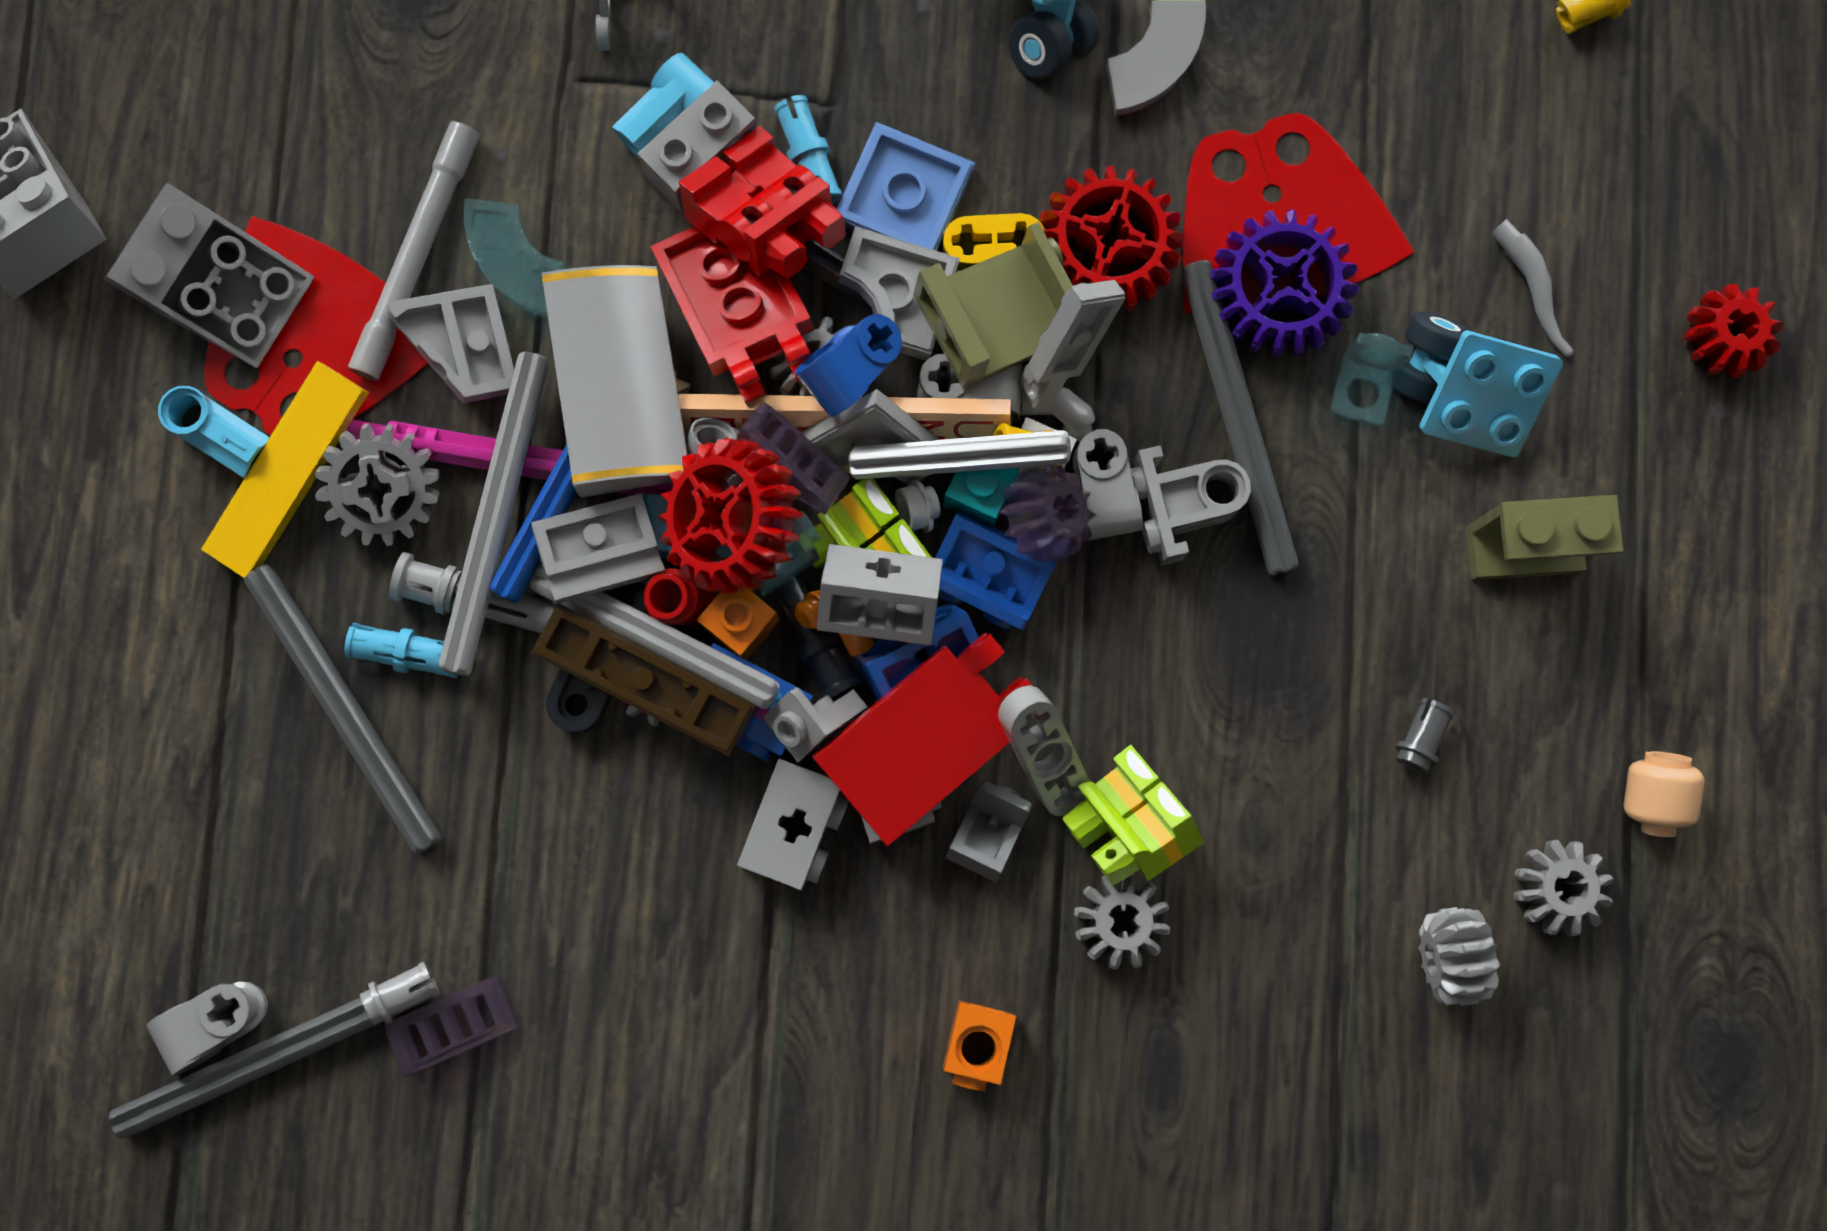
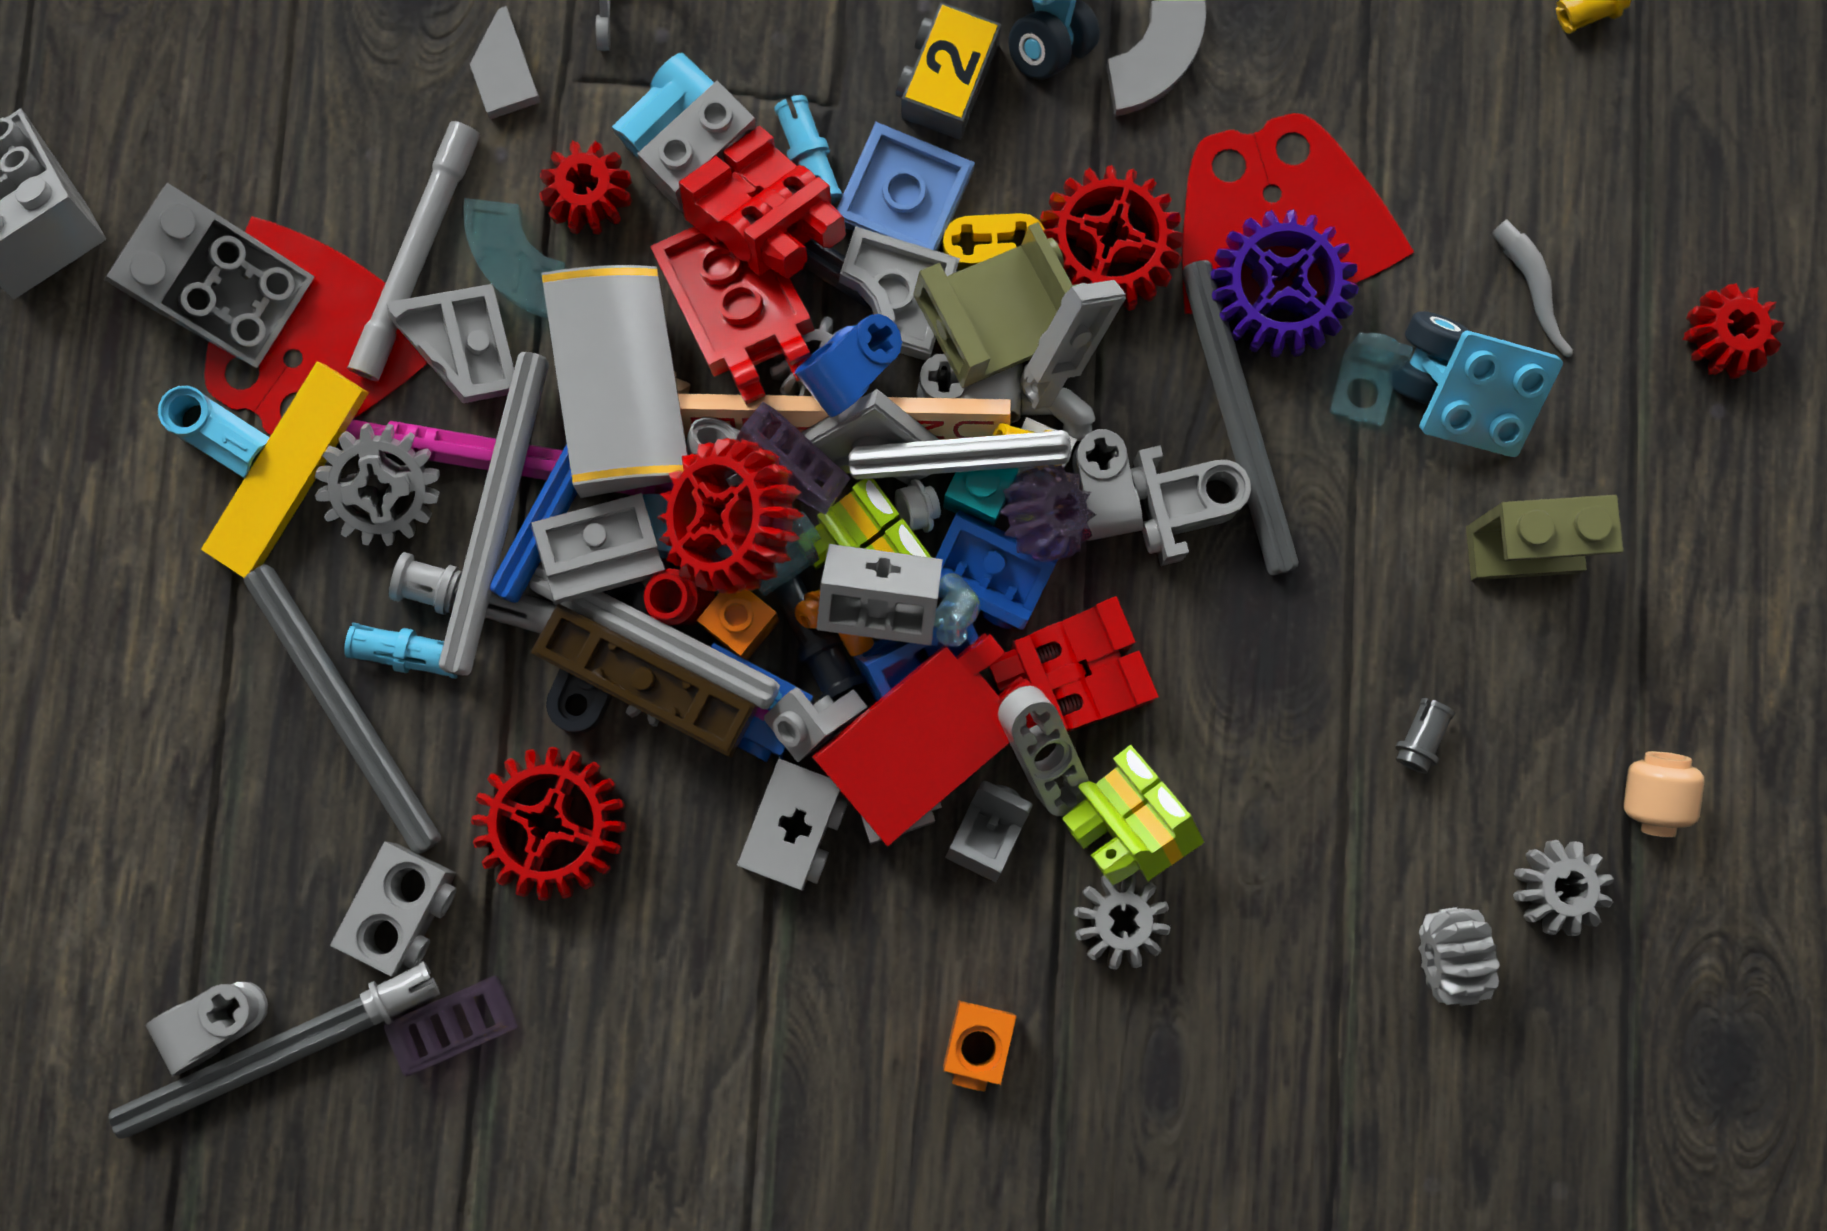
none -> light grey brick [330,841,457,976]
none -> light grey tile [470,6,541,119]
none -> red gear [471,747,627,901]
none -> red gear [539,140,632,235]
none -> brick [895,2,1001,140]
none -> clear light blue arm [934,573,980,646]
none -> red hips [987,596,1159,733]

